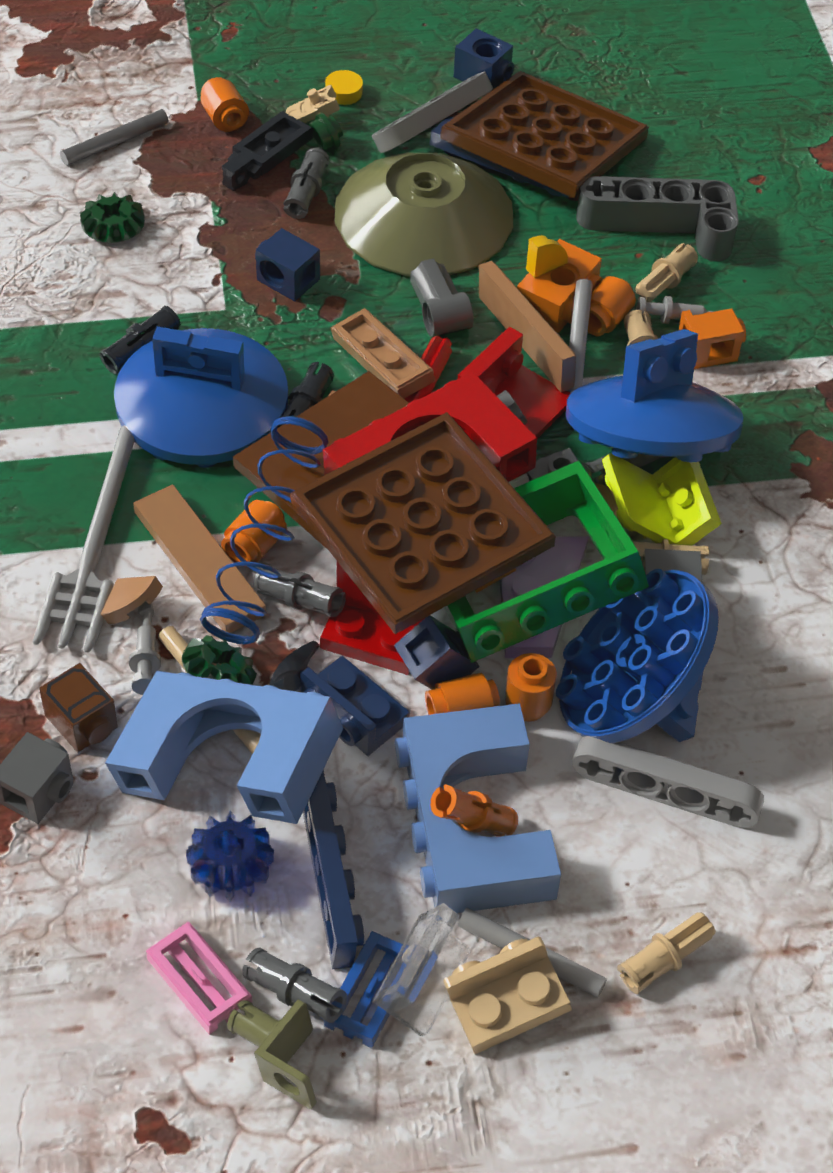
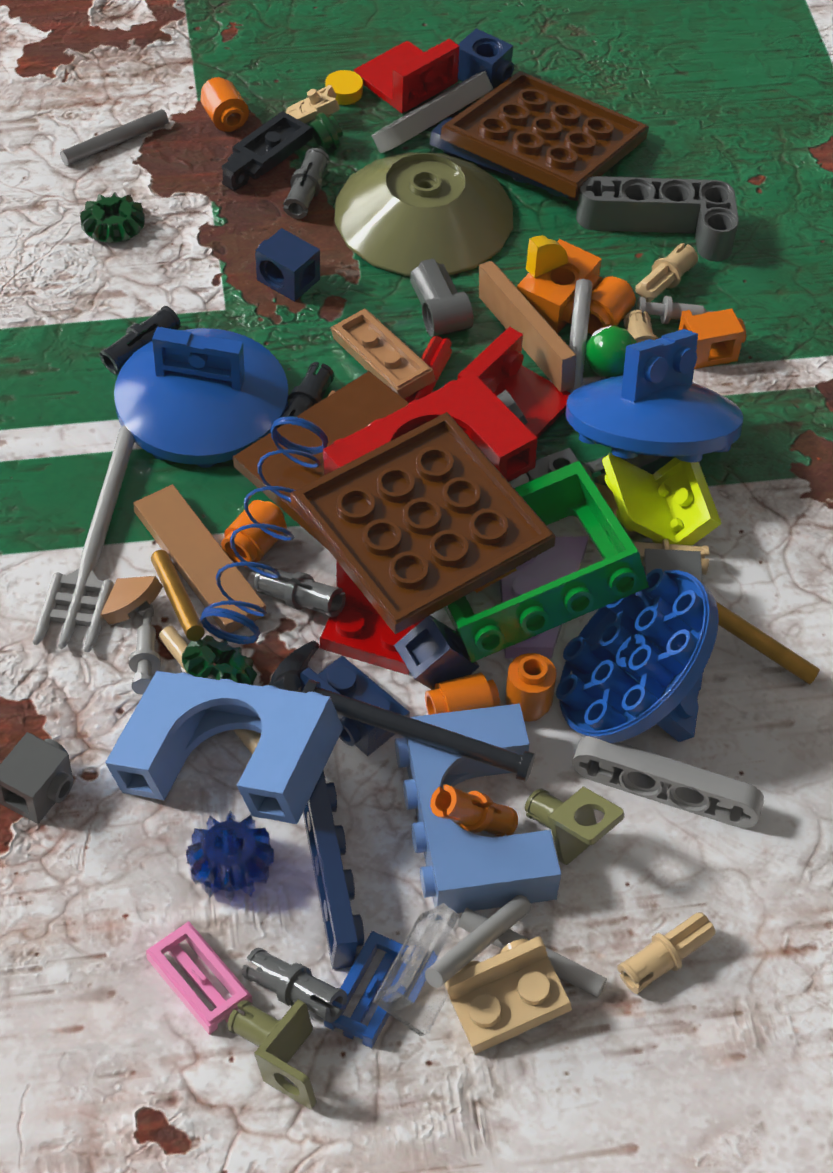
reddish brown brick [39,663,118,753] -> none
none -> pearl gold bar [151,550,205,641]
none -> black bar [303,679,535,782]
none -> red bracket [354,38,460,113]
none -> light grey bar [425,895,531,988]
none -> olive bracket [525,786,625,865]
none -> green piece [585,325,637,379]
none -> pearl gold bar [716,601,820,685]

